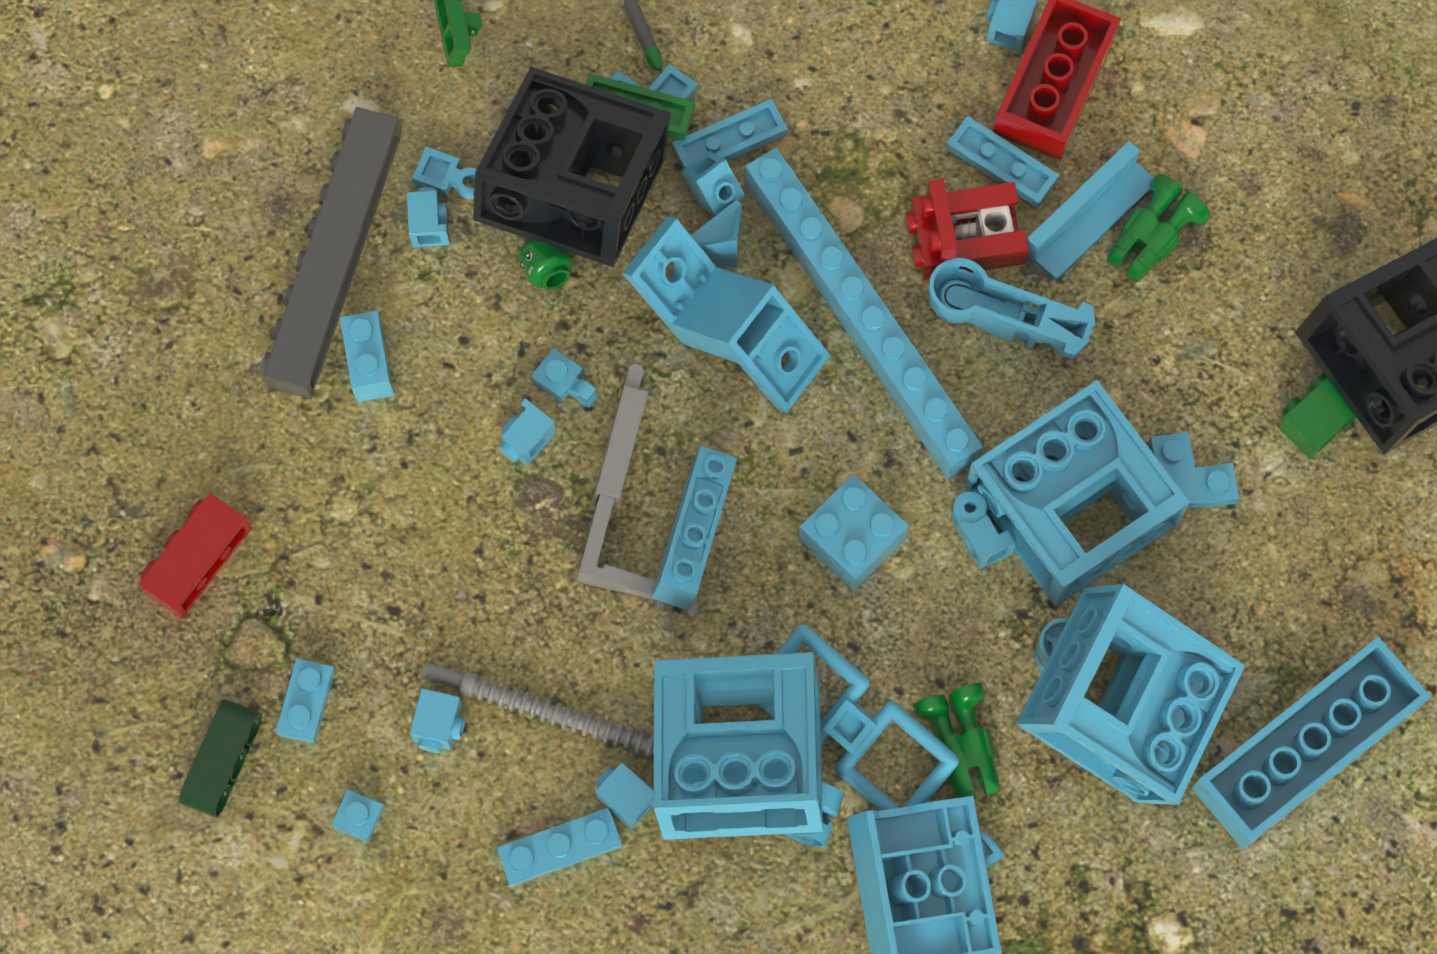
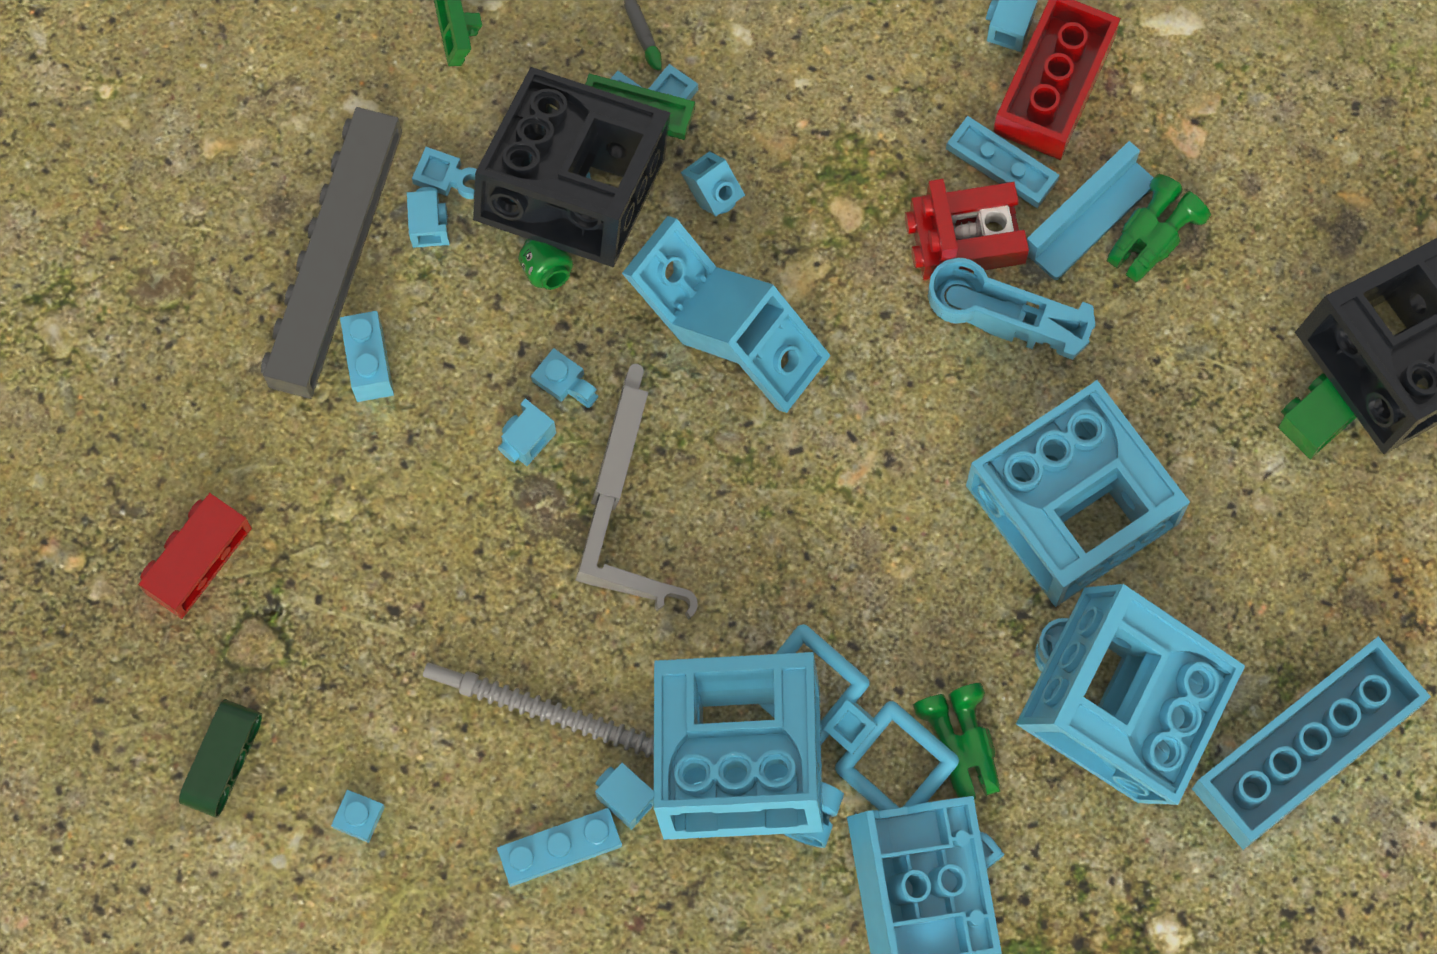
medium azure plate [276,658,336,744] -> none
medium azure brick [410,689,465,753] -> none
medium azure brick [651,445,737,610] -> none
medium azure plate [672,99,788,170] -> none
medium azure slope [691,200,742,267] -> none
medium azure brick [745,147,983,480] -> none
medium azure brick [799,474,909,591] -> none
medium azure leg [952,491,1015,570] -> none
medium azure plate [1149,432,1240,509] -> none

